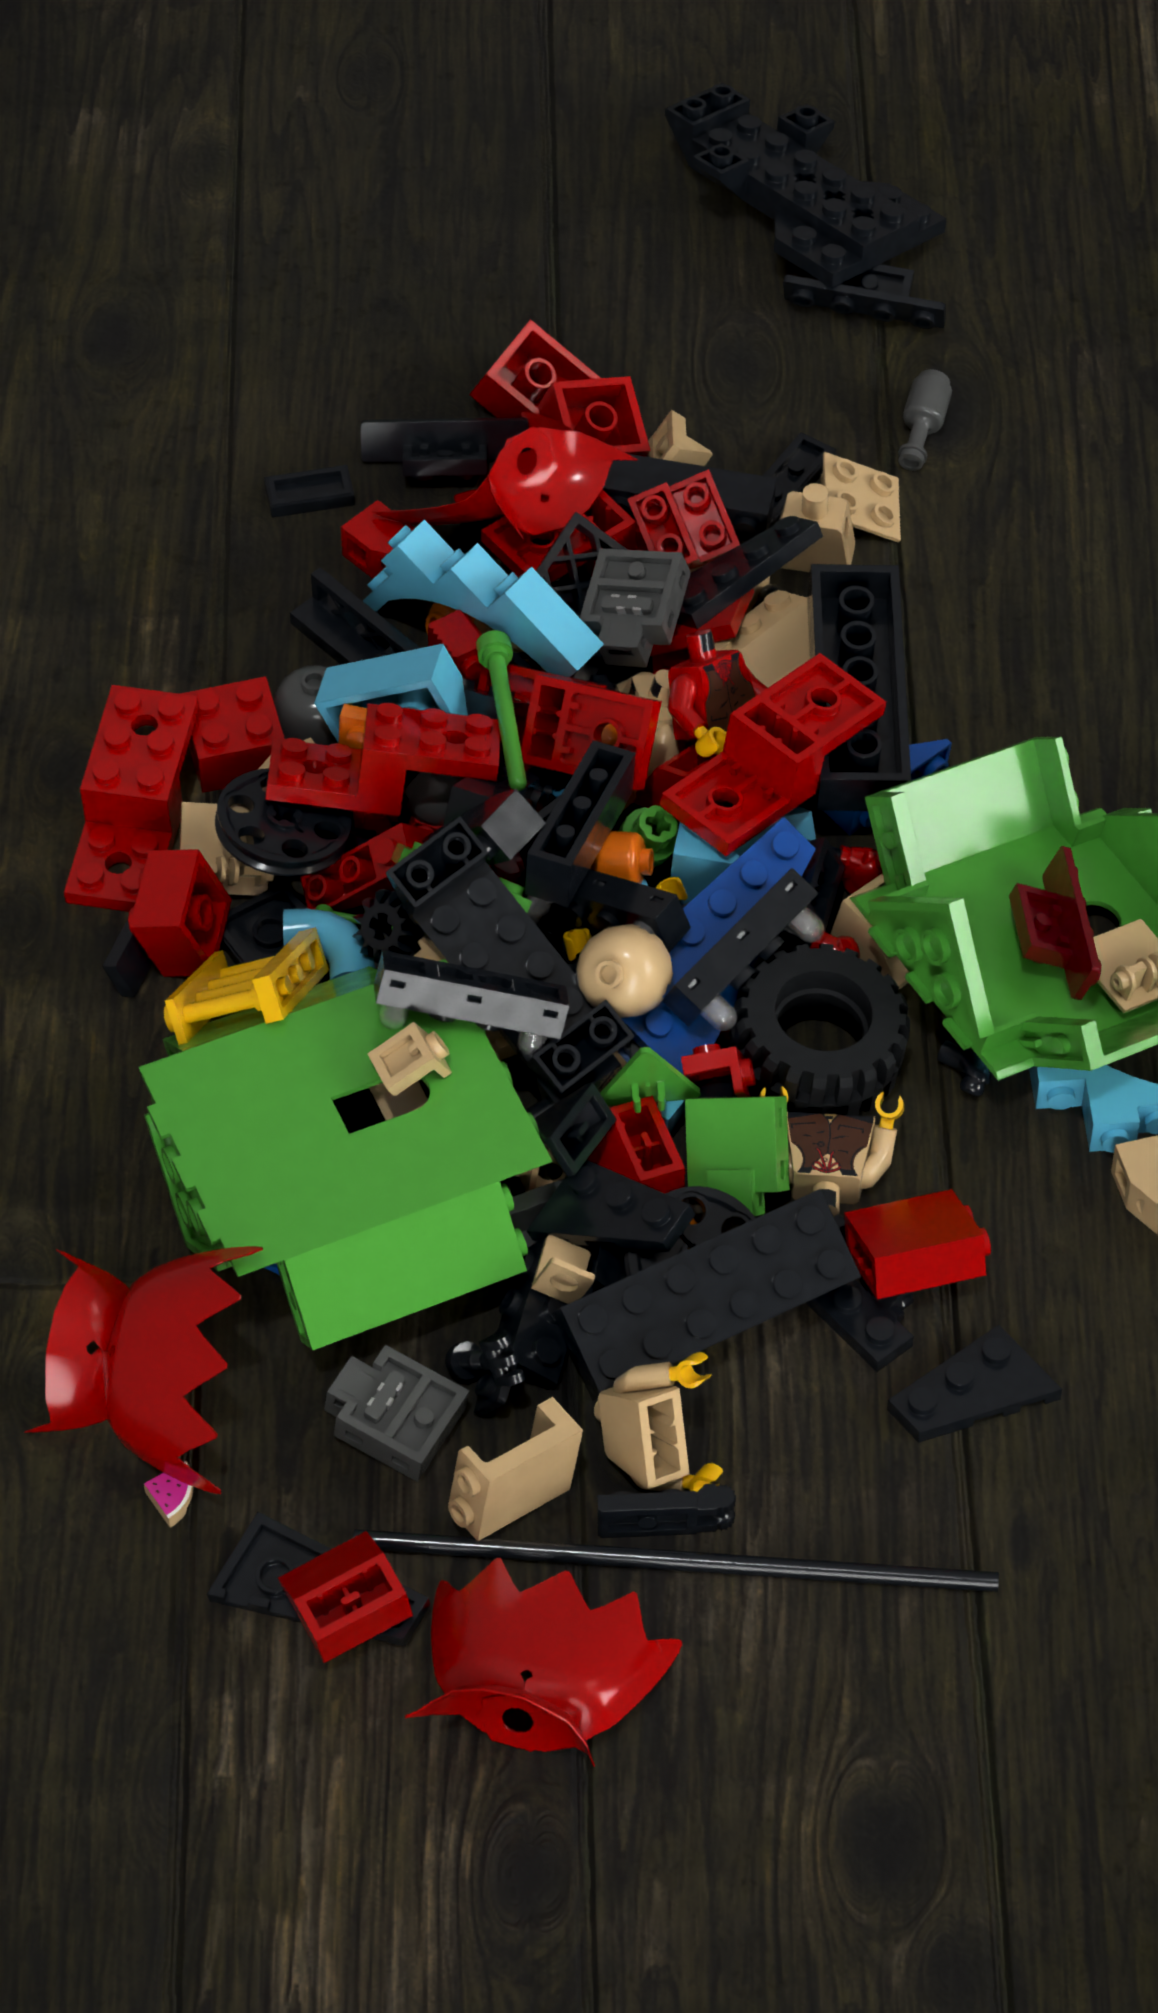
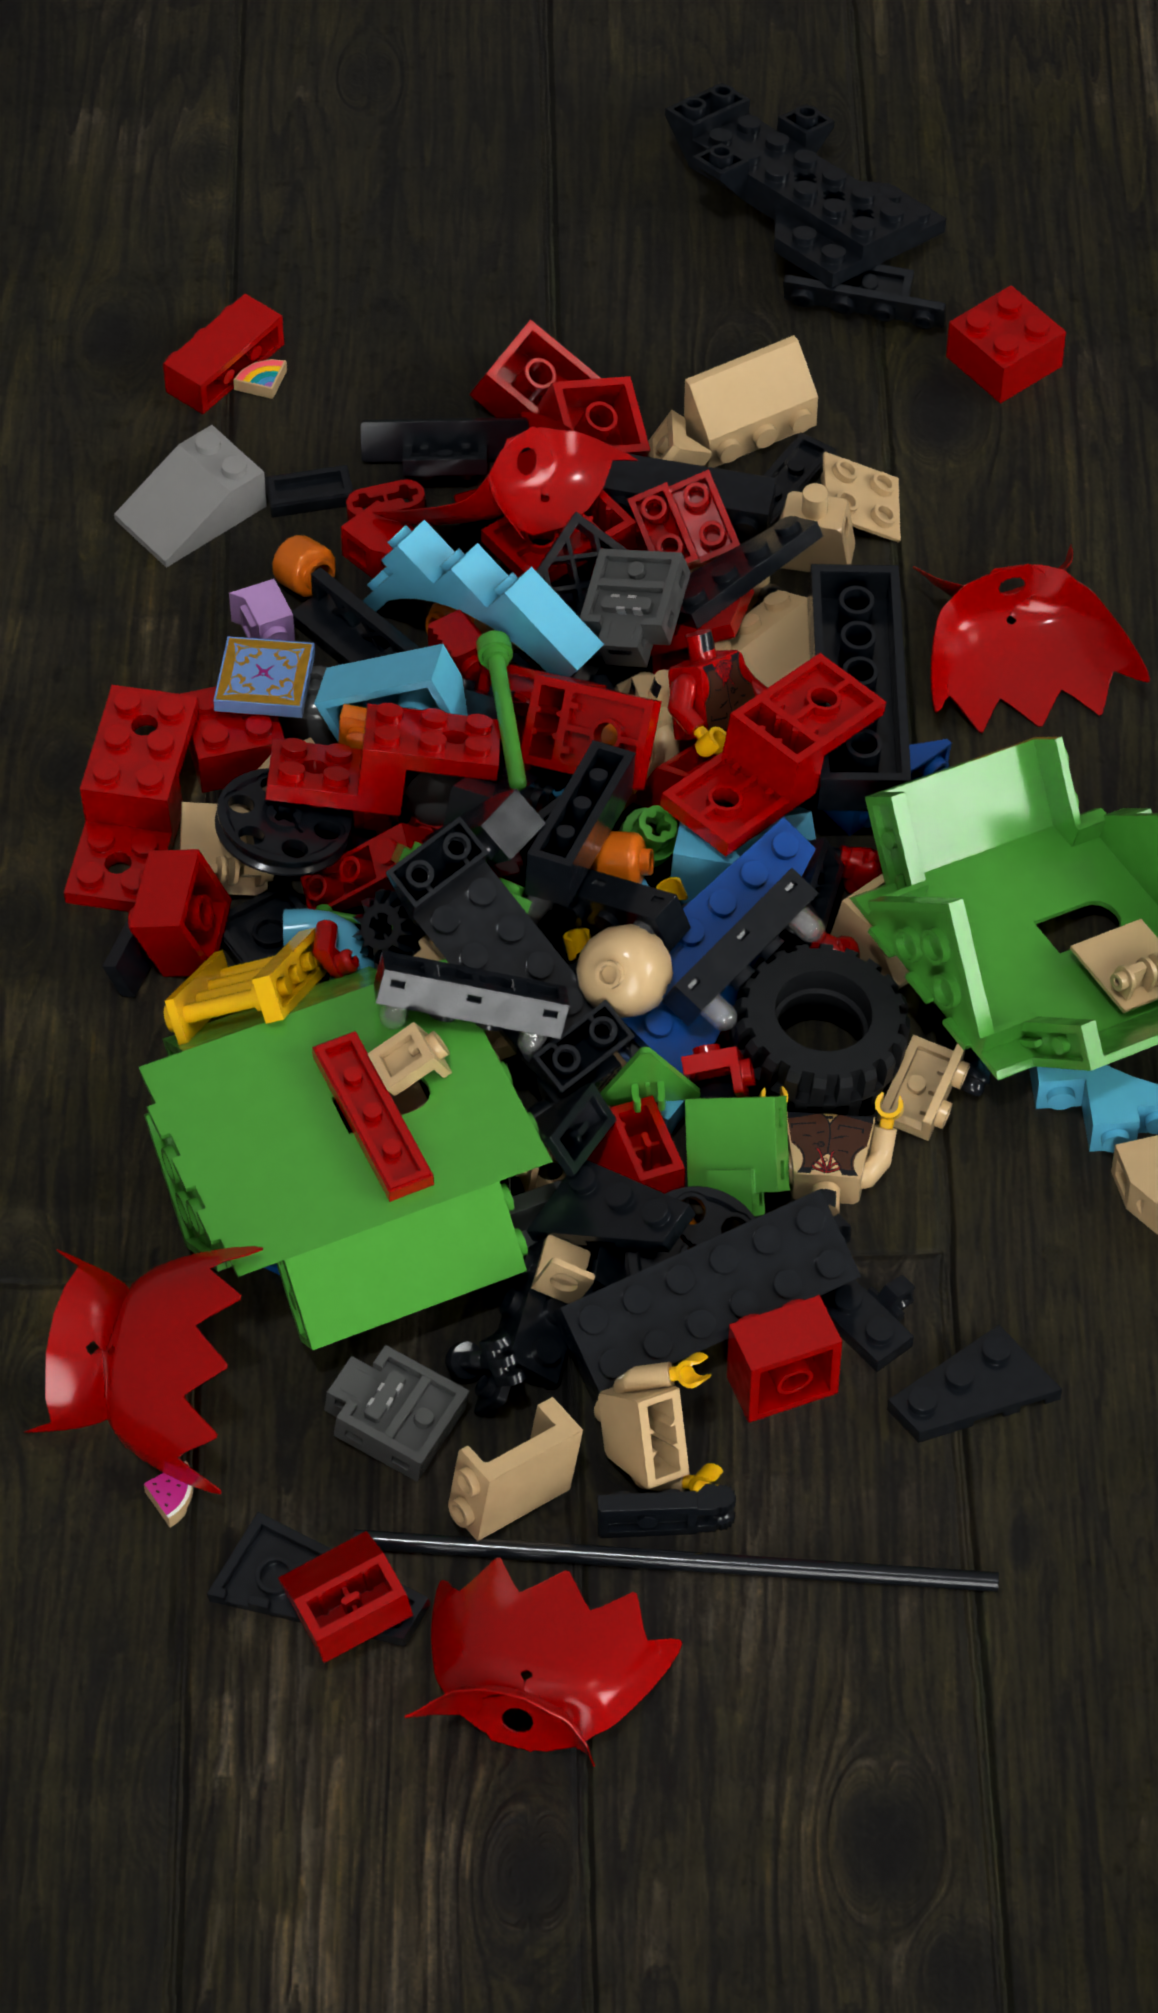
red brick [844,1189,991,1300] -> none
dark grey piece [898,369,952,471] -> none
dark red bracket [1009,846,1102,1001] -> none
none -> light grey slope [114,425,267,568]
none -> red brick [163,294,284,414]
none -> tile [213,636,315,718]
none -> lavender window [229,579,295,641]
none -> tile [233,359,287,399]
none -> orange head [272,535,336,597]
none -> red arm [312,920,359,978]
none -> red tile [312,1031,434,1202]
none -> red beam [346,479,425,521]
none -> tan slope [684,335,818,468]
none -> red brick [727,1295,842,1423]
none -> tan bracket [877,1035,970,1141]
none -> red piece [913,544,1150,733]
none -> red brick [946,285,1066,404]

